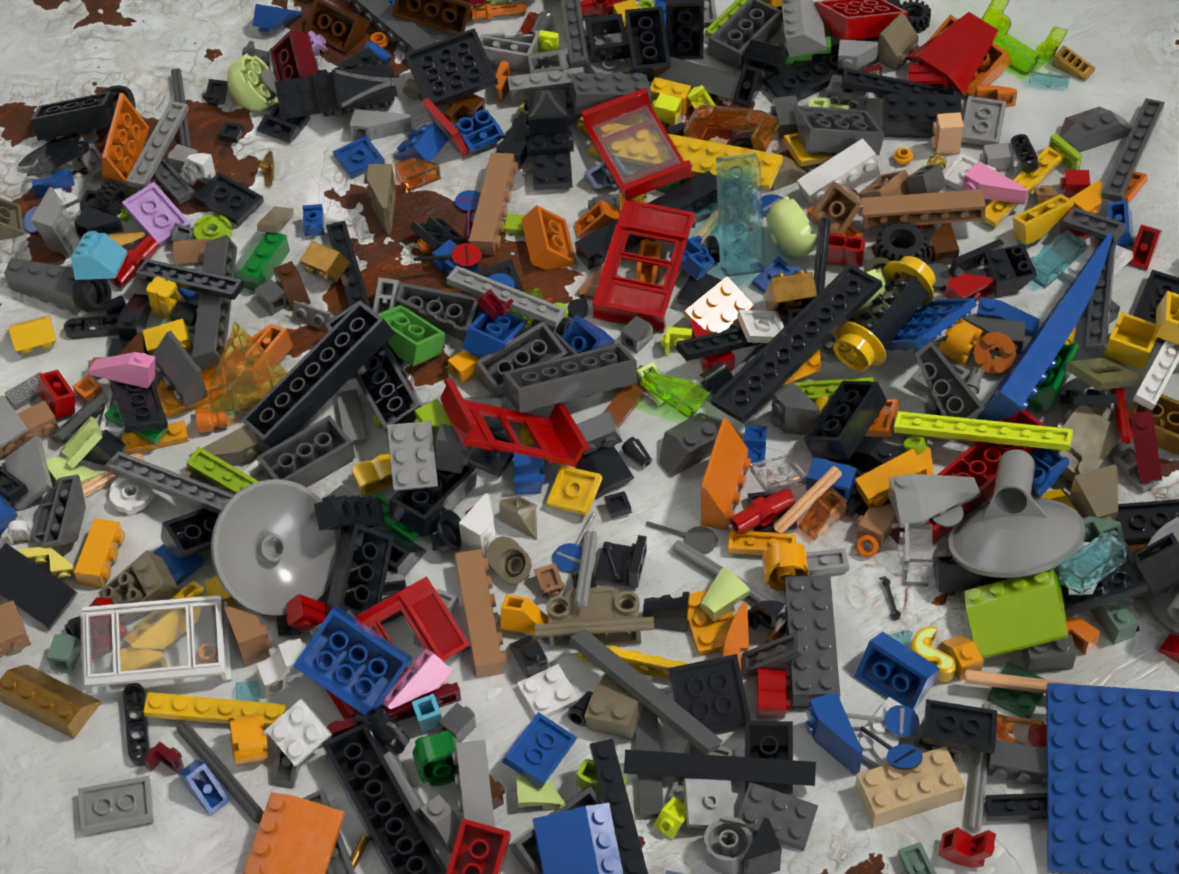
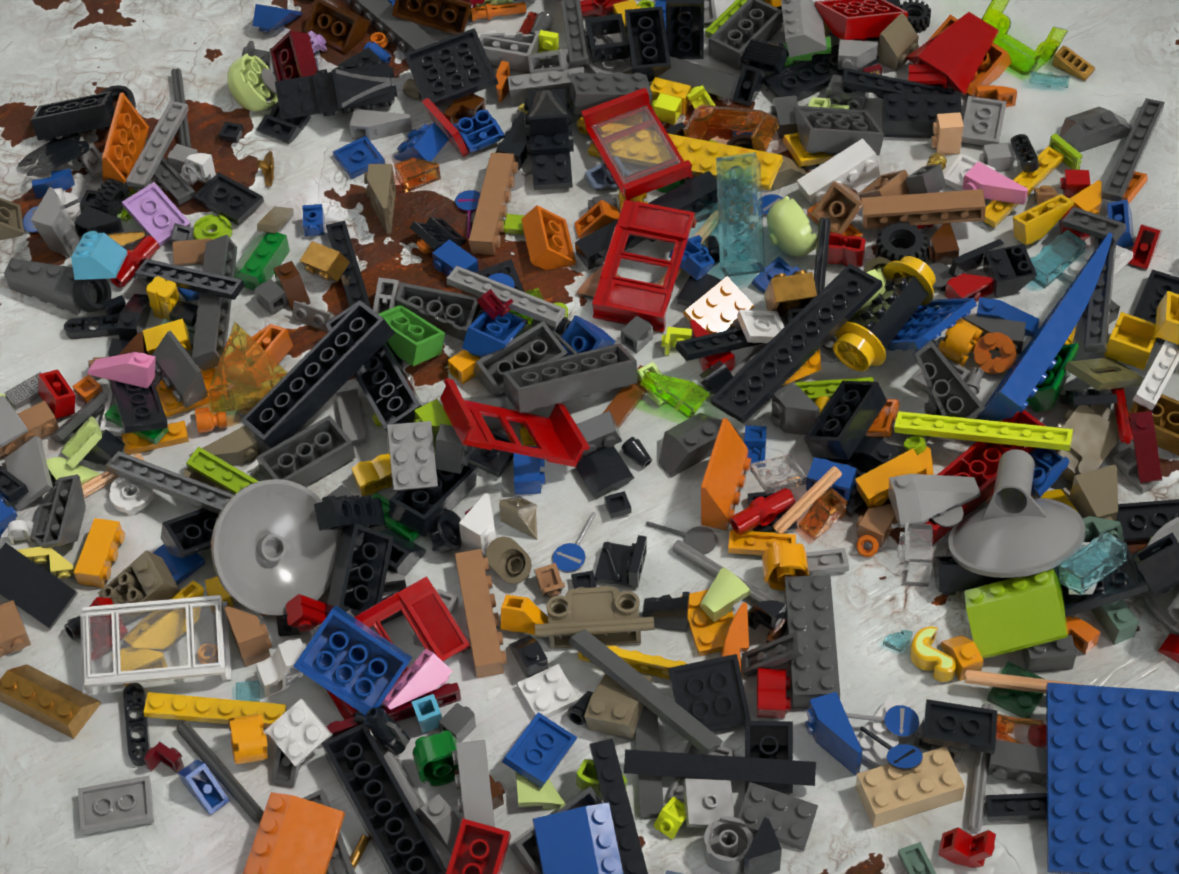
yellow slope [8,315,57,354] -> none
sand green brick [47,634,81,672] -> none
black bracket [202,79,228,106] -> none
red piece [413,243,482,268] -> none
yellow plate [546,465,603,516] -> none
black tile [568,299,588,318] -> none
light grey axle [575,531,597,608] -> none
orange slope [635,240,662,284] -> none
blue slope [854,631,940,711] -> none
black hinge [882,578,901,620] -> none
light orange plate [893,148,913,166] -> none

